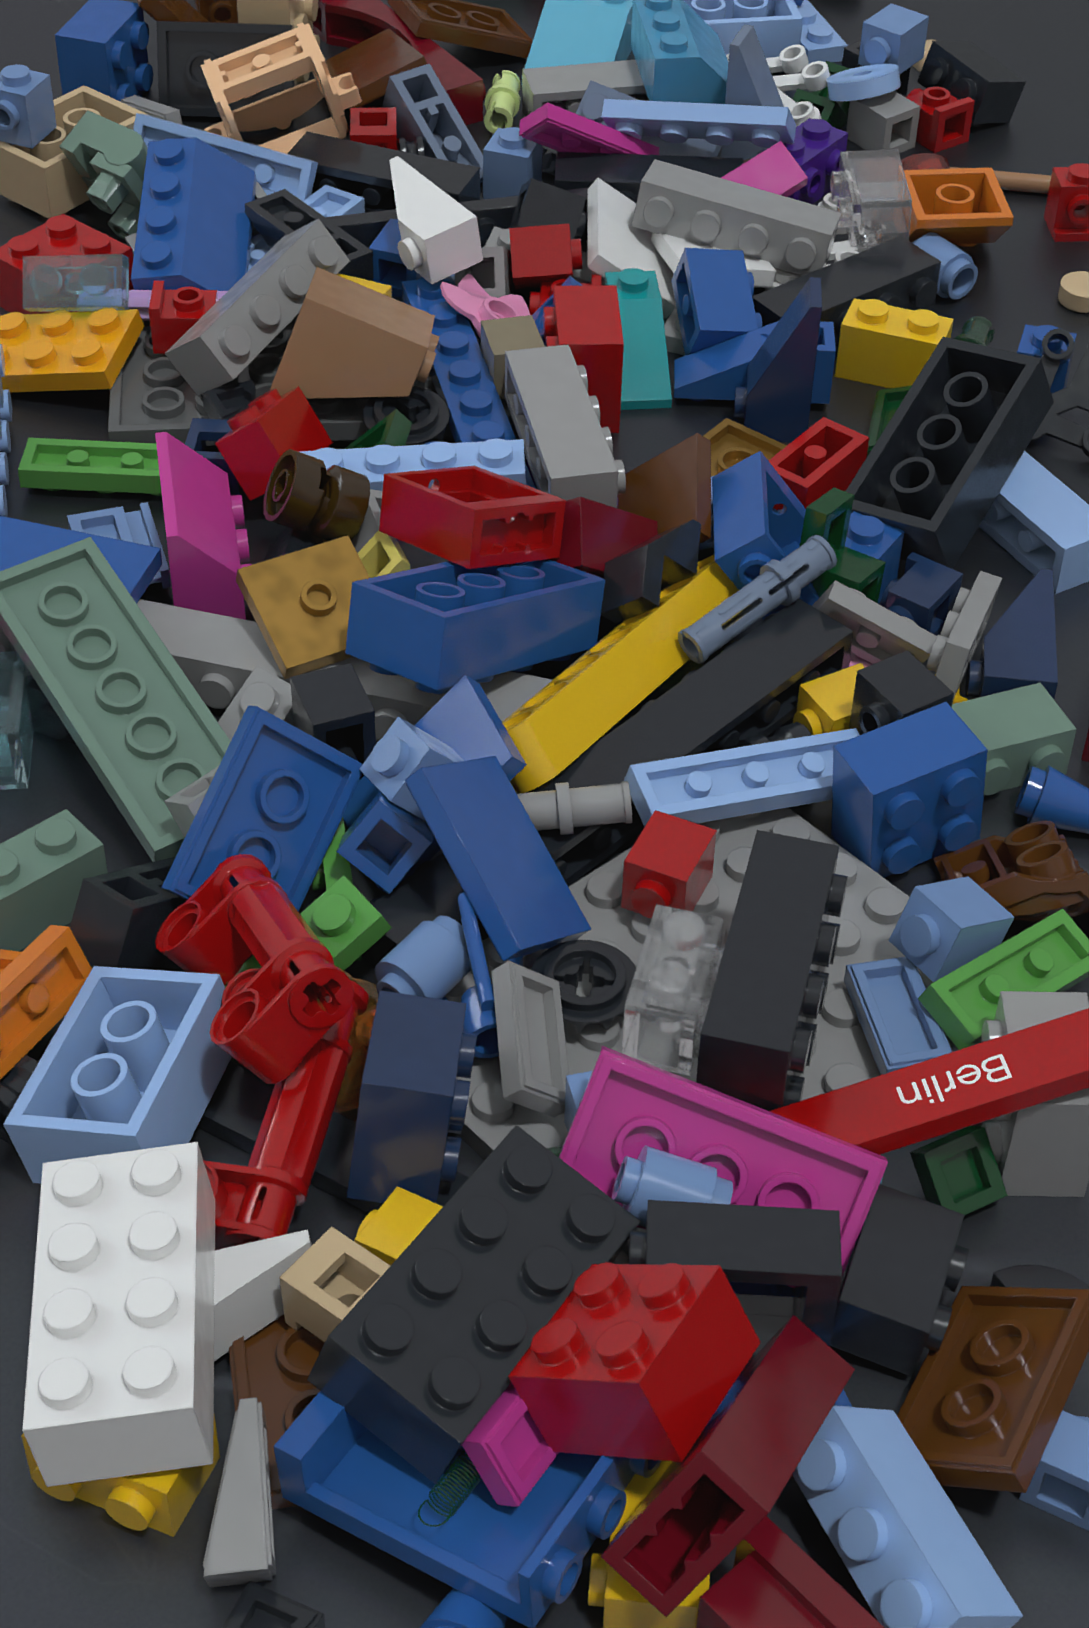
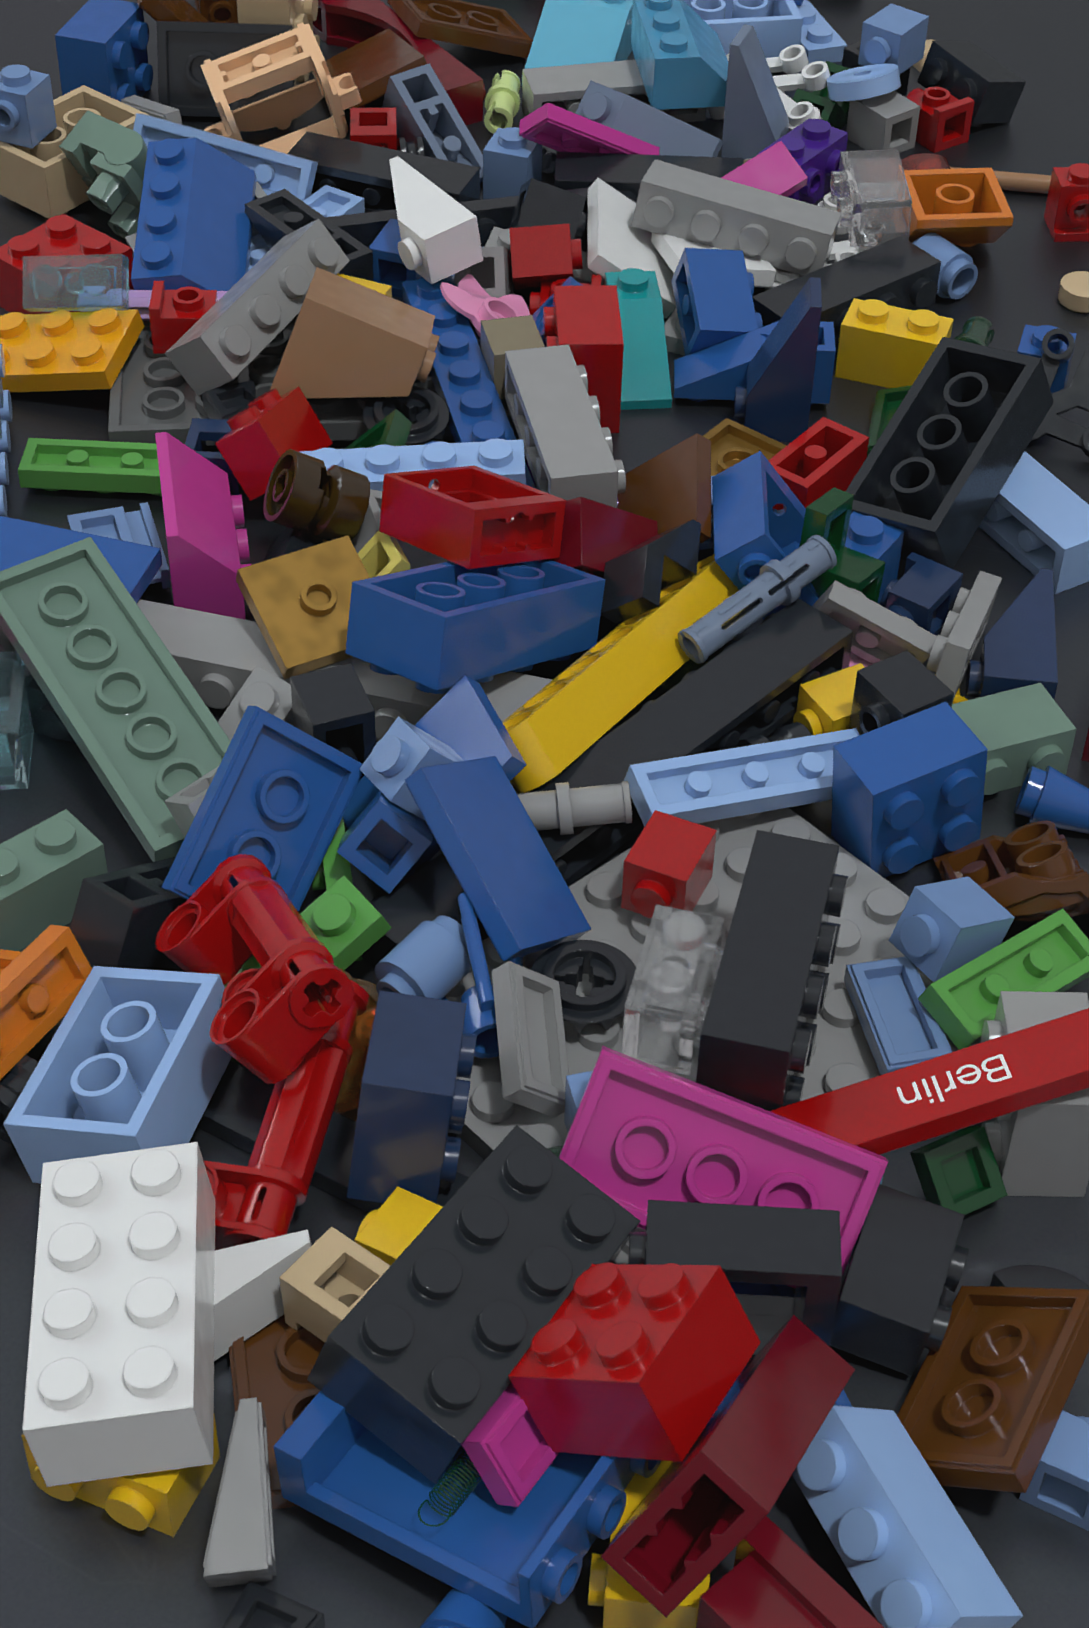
light blue plate [601,99,796,148] -> none
medium blue brick [612,1145,733,1228] -> none

